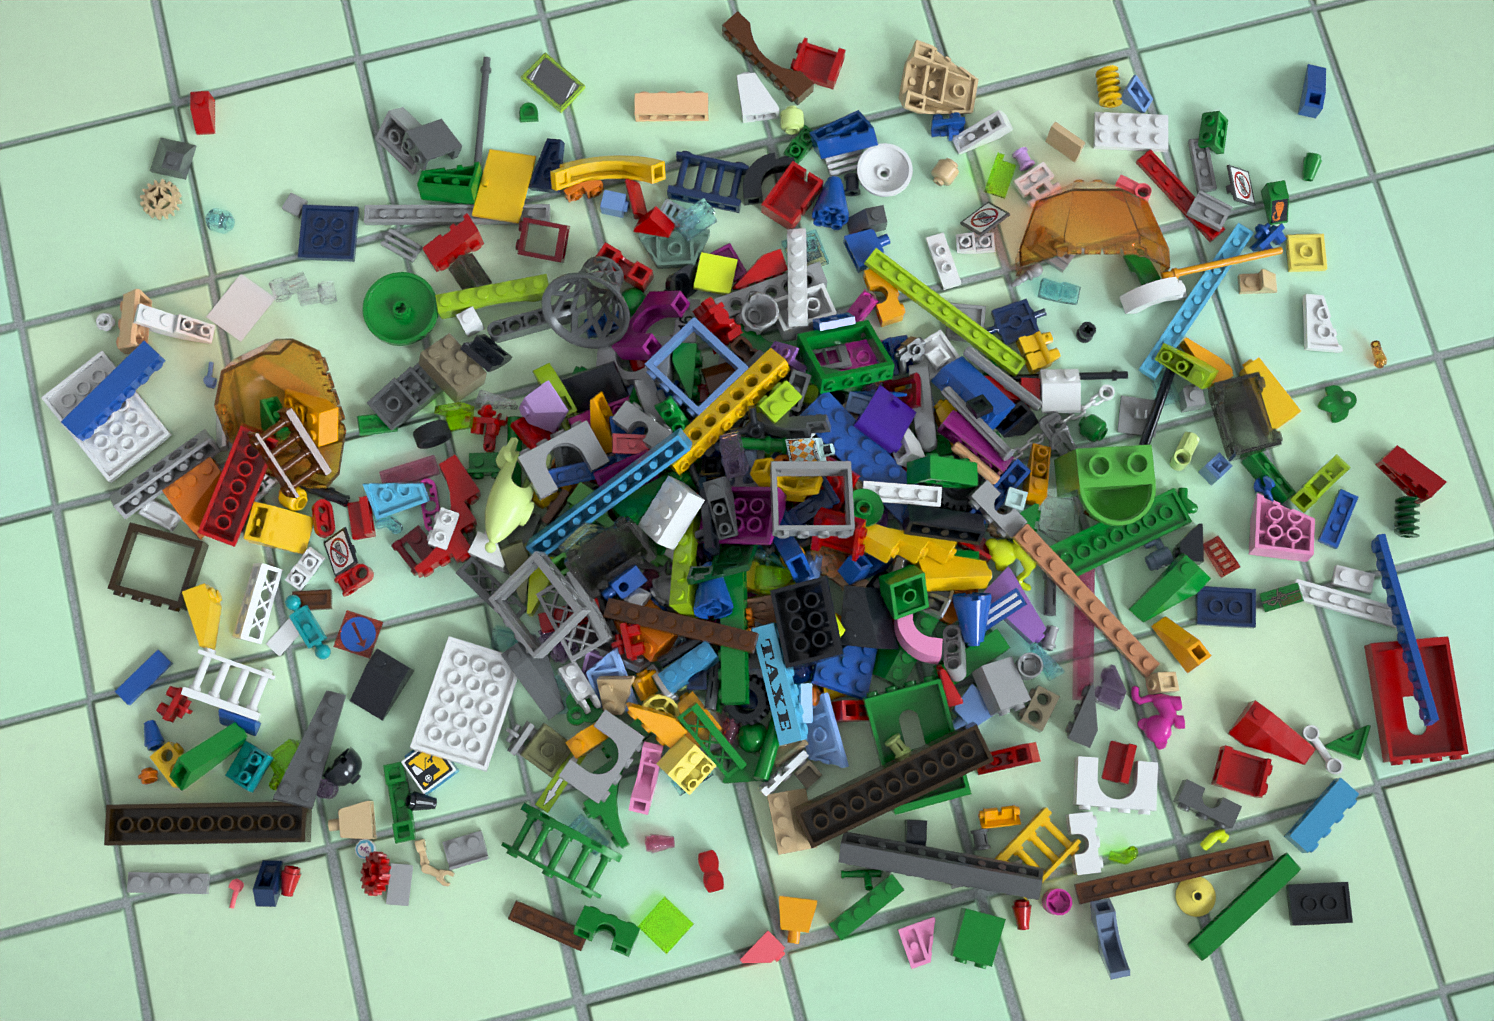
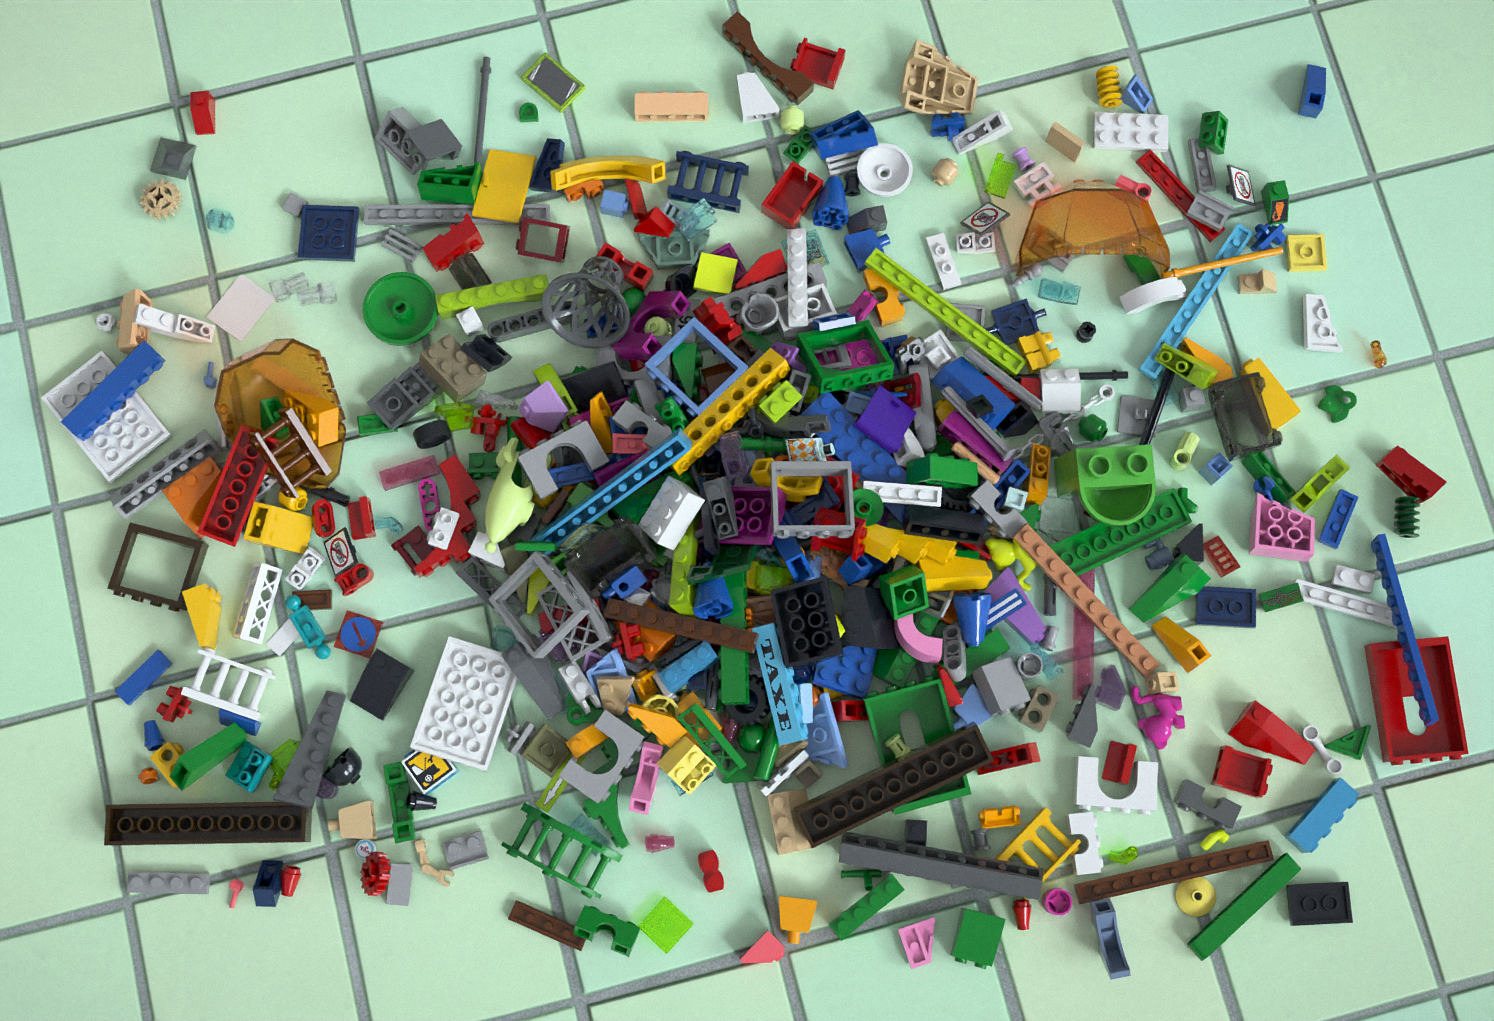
white tile [138,500,181,532] -> none
medium azure wing [362,482,430,520] -> none
black arch [743,152,795,206] -> none
green cone [1302,153,1322,182] -> none
none -> green tile [515,541,558,551]
none -> yellowish green head [644,317,672,336]

